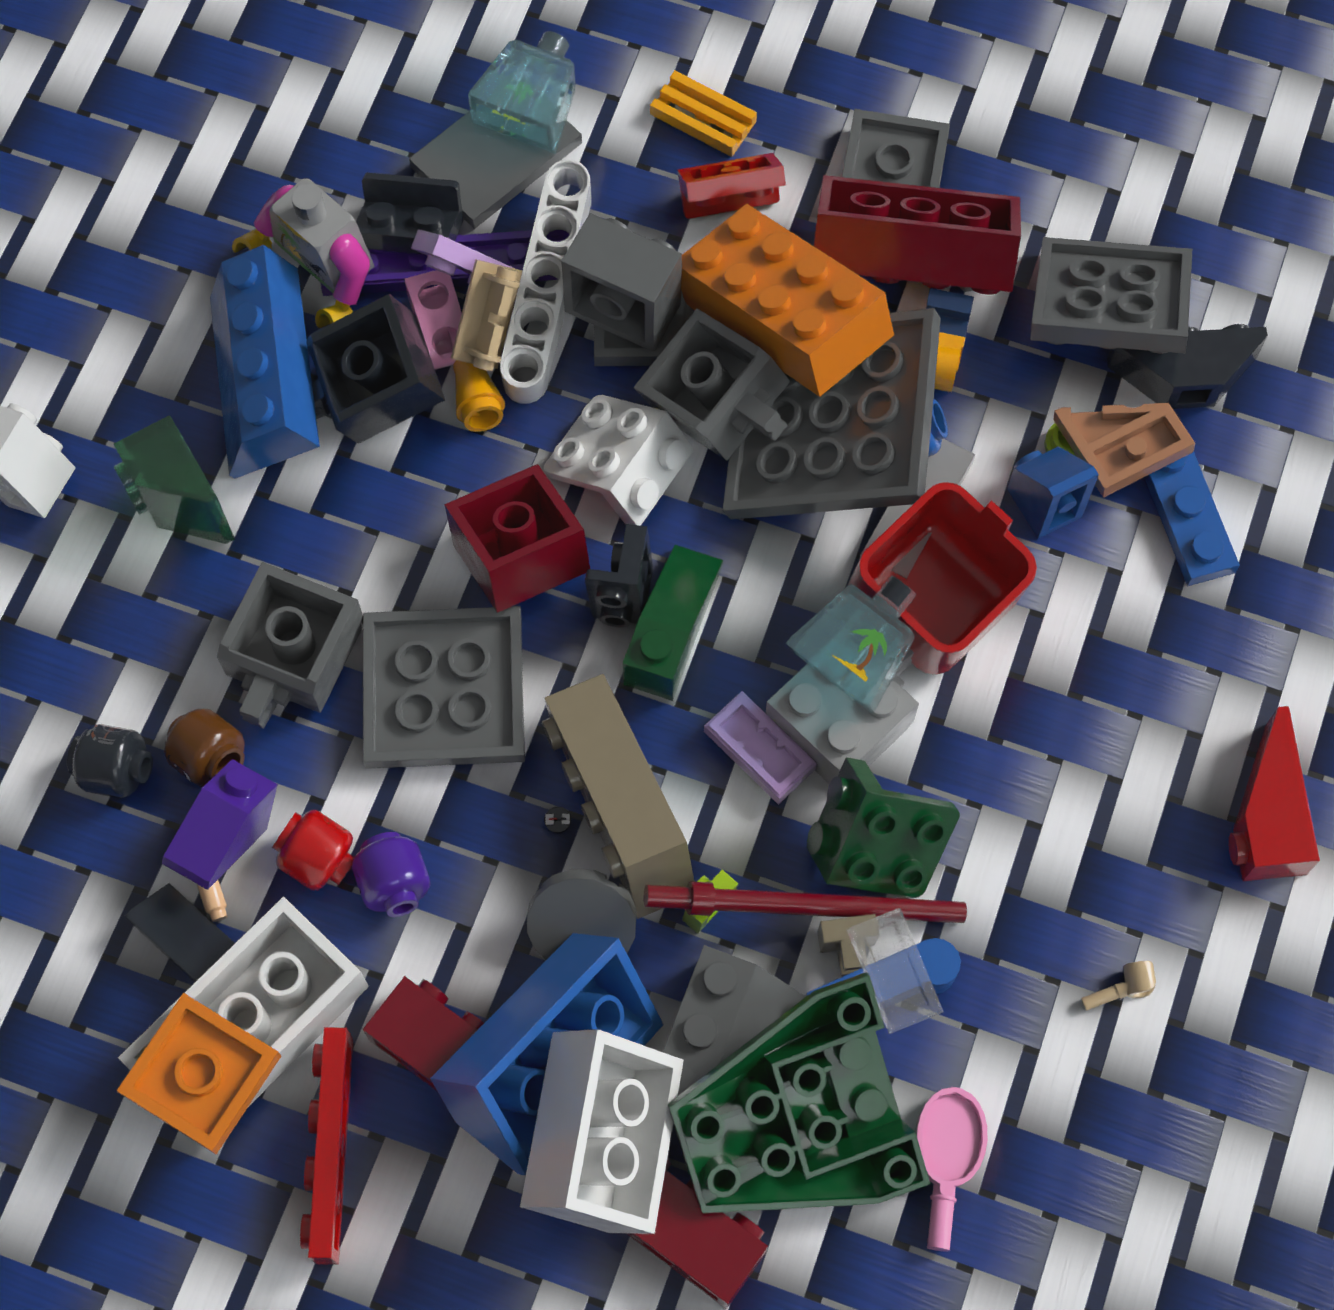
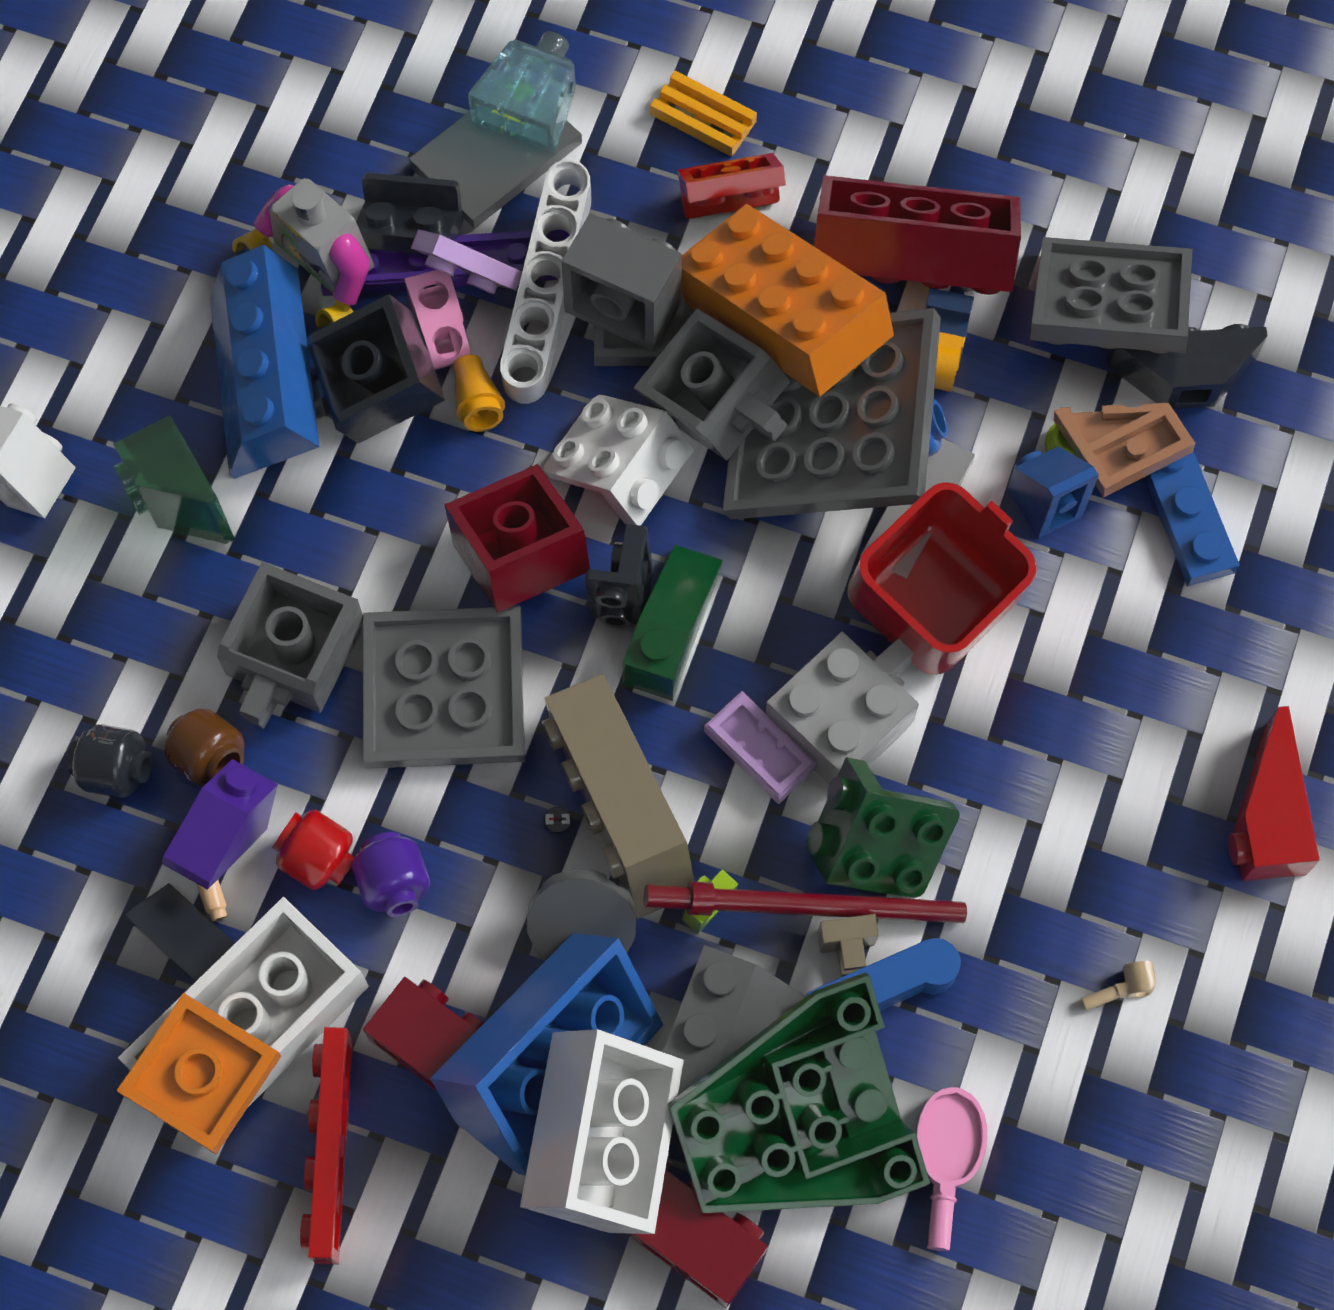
tan hinge [451,259,522,371] -> none
clear light blue torso [786,575,916,714] -> none
dark grey plate [842,109,950,188] -> none
clear tile [846,908,944,1034] -> none

